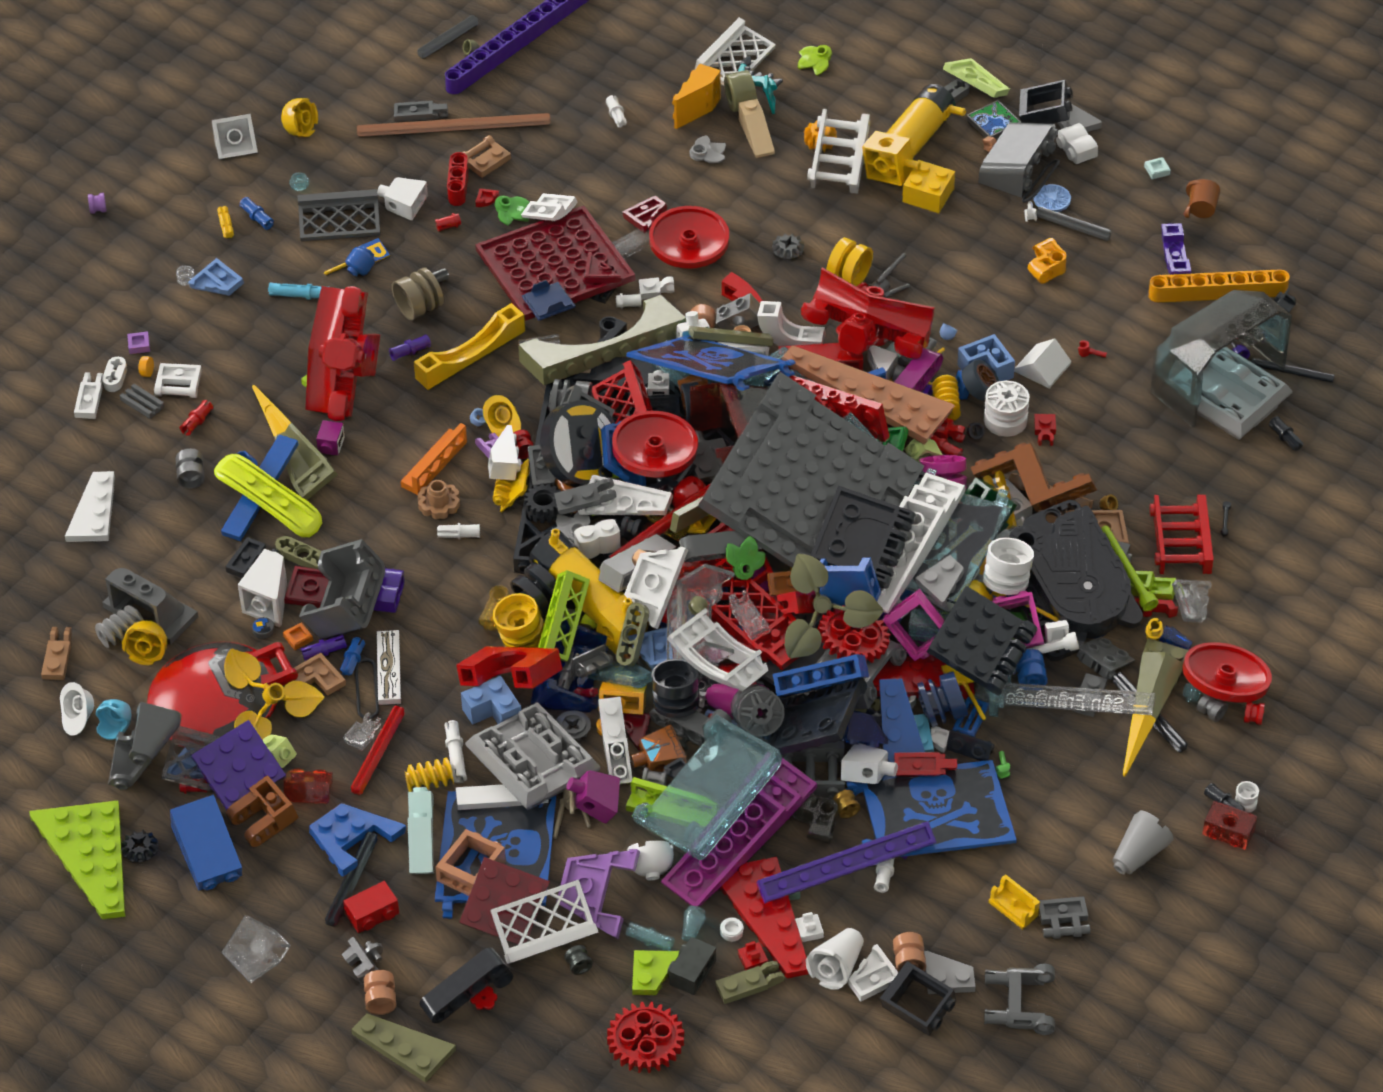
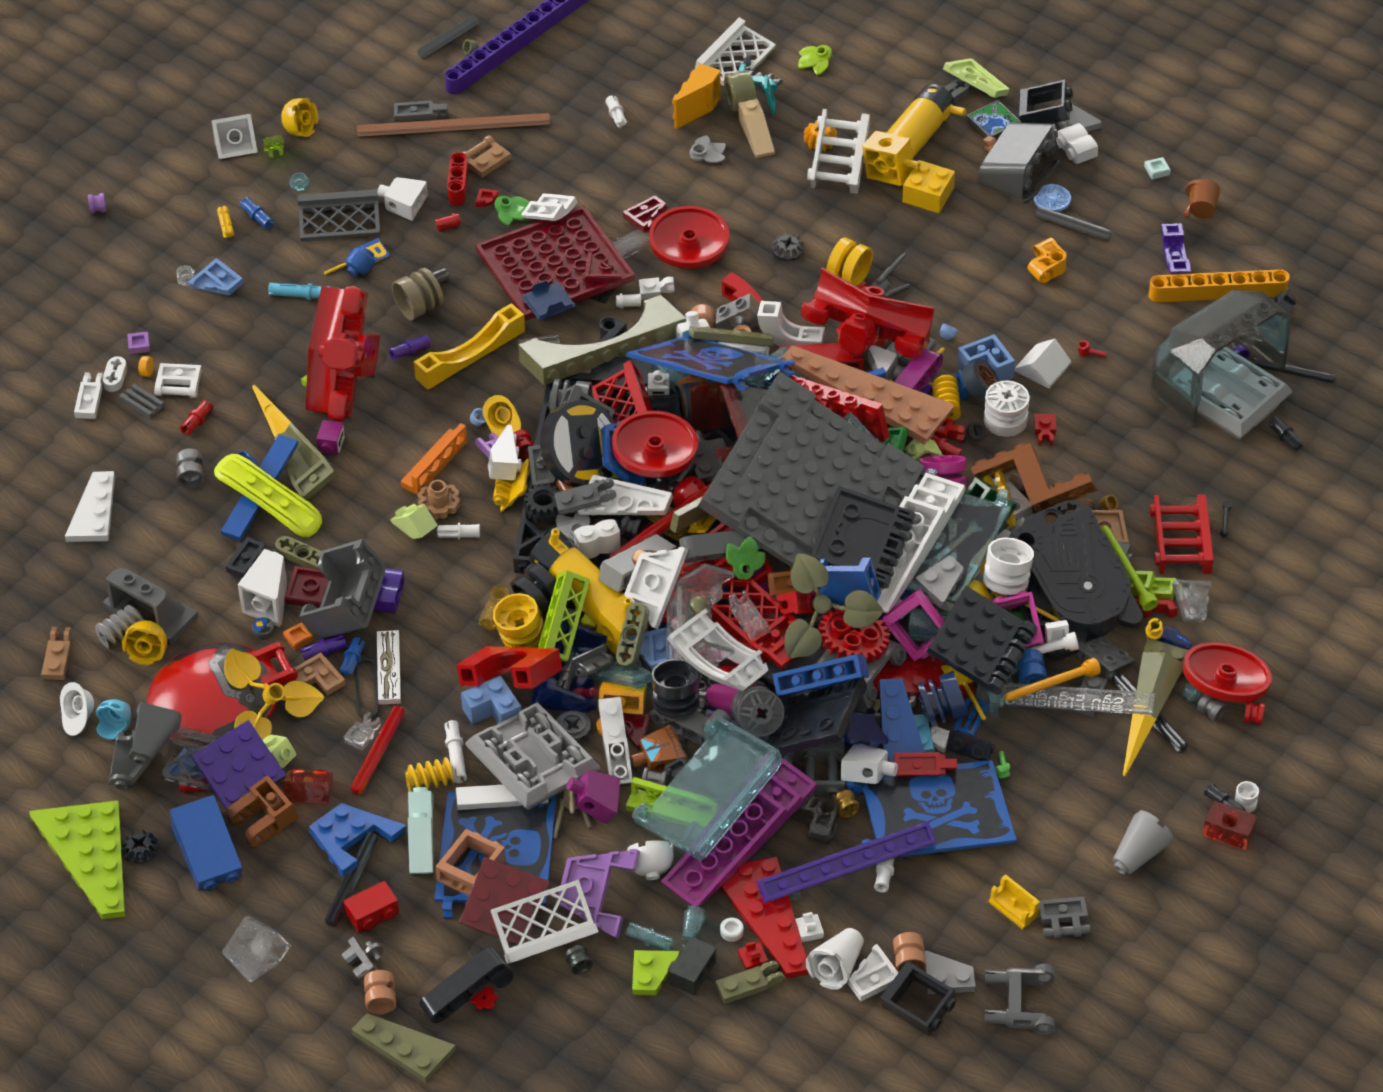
red gear [607,1002,684,1073] -> none
white hand [1024,201,1037,222] -> none
none -> clear neon green tile [263,135,284,158]
none -> yellowish green slope [390,504,438,539]
none -> light orange piece [1004,658,1101,701]

